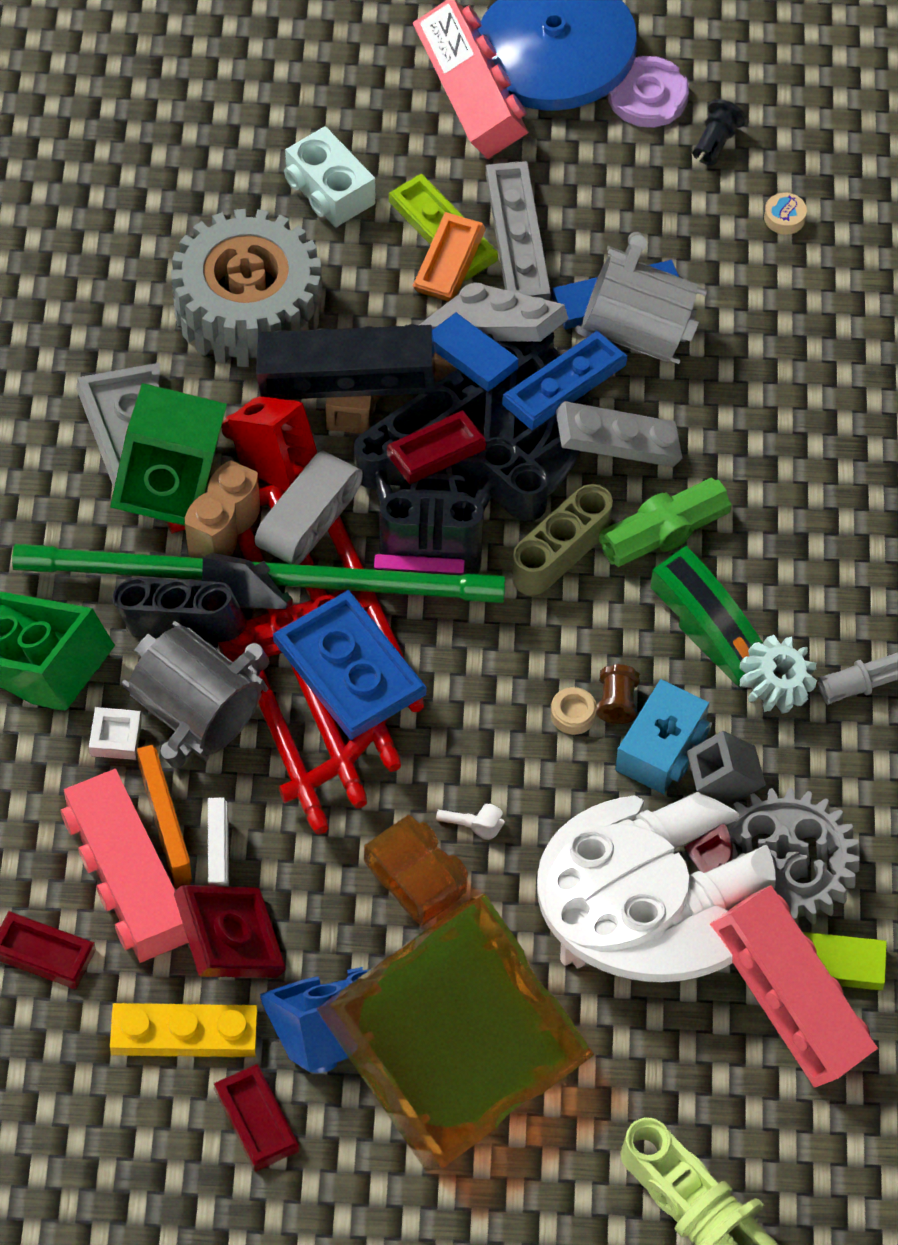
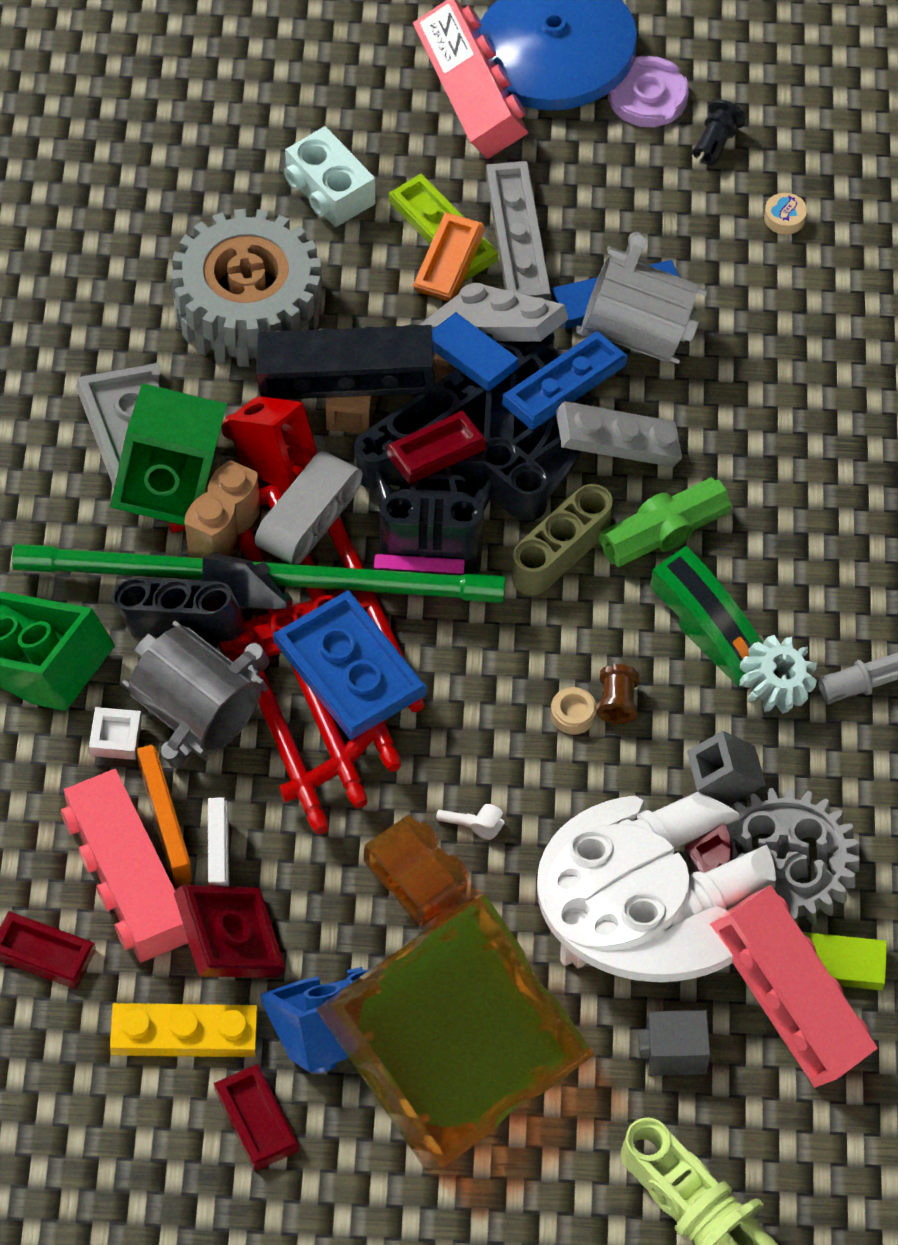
dark azure brick [615,679,712,794] -> none
none -> dark grey brick [637,1010,710,1076]

